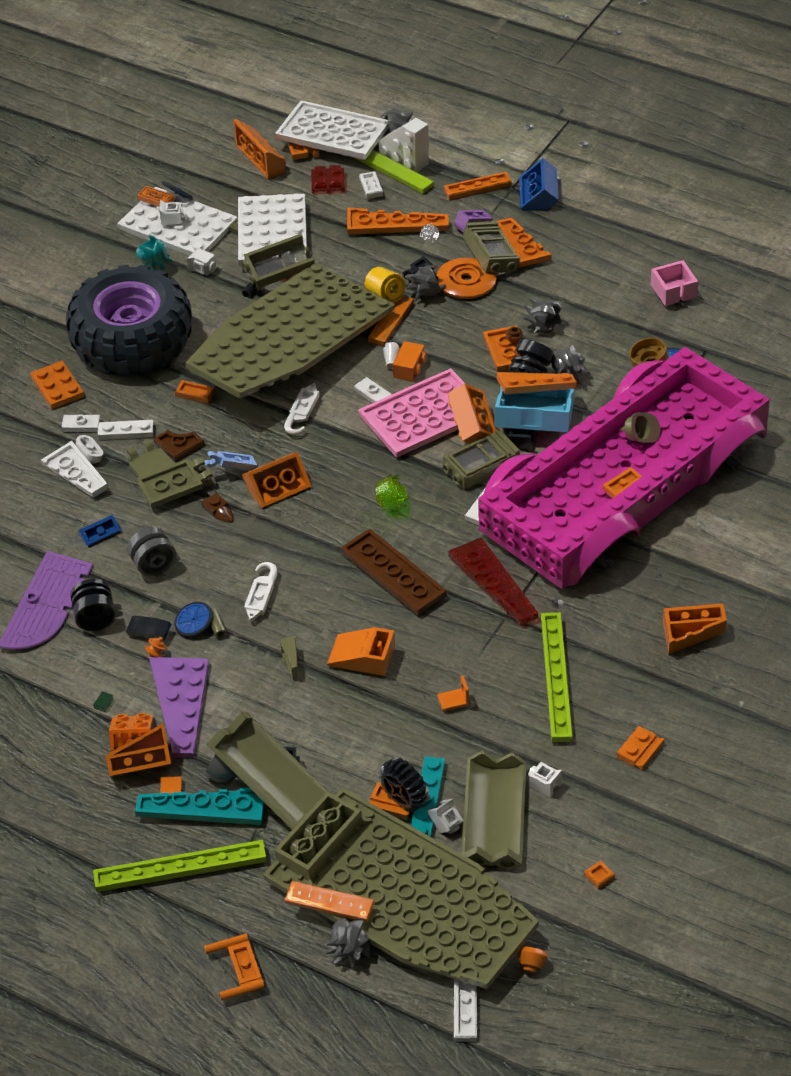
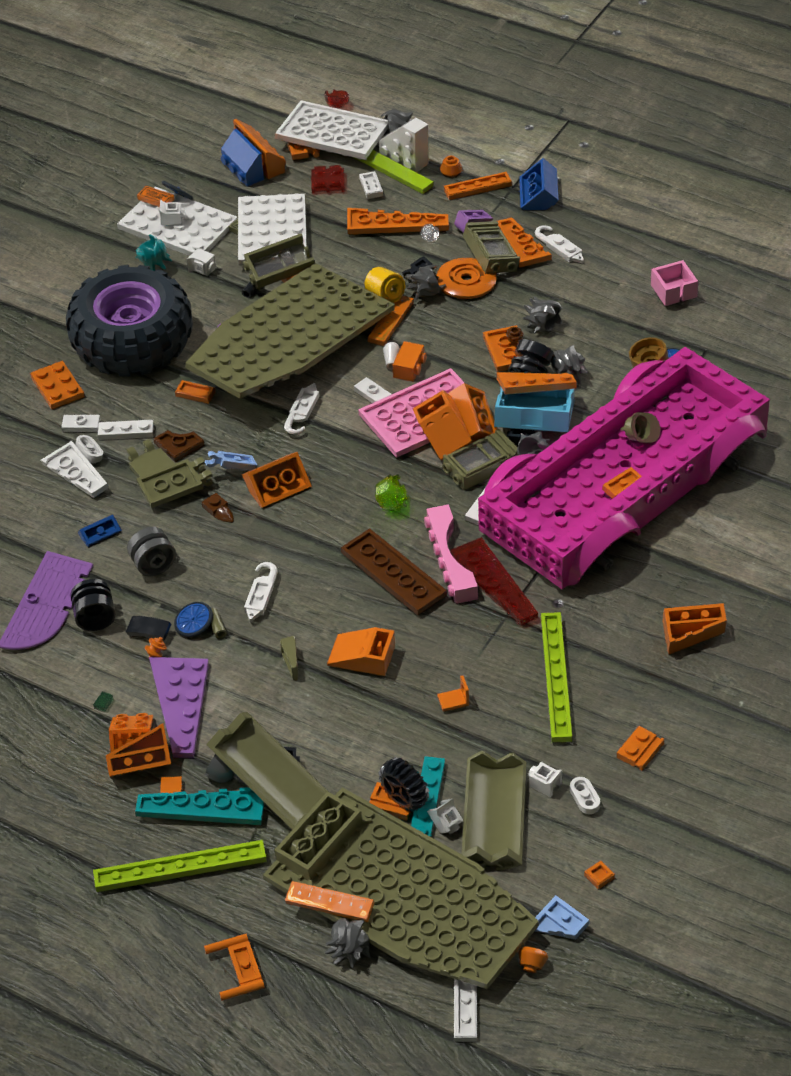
none -> blue slope [221,128,264,186]
none -> clear red hair [324,89,350,109]
none -> orange slope [412,390,473,460]
none -> bright pink arch [424,504,478,604]
none -> orange cone [440,155,462,177]
none -> dark grey hair [517,431,551,455]
none -> white plate [535,225,584,263]
none -> light blue wing [535,895,590,939]
none -> white plate [570,777,600,814]

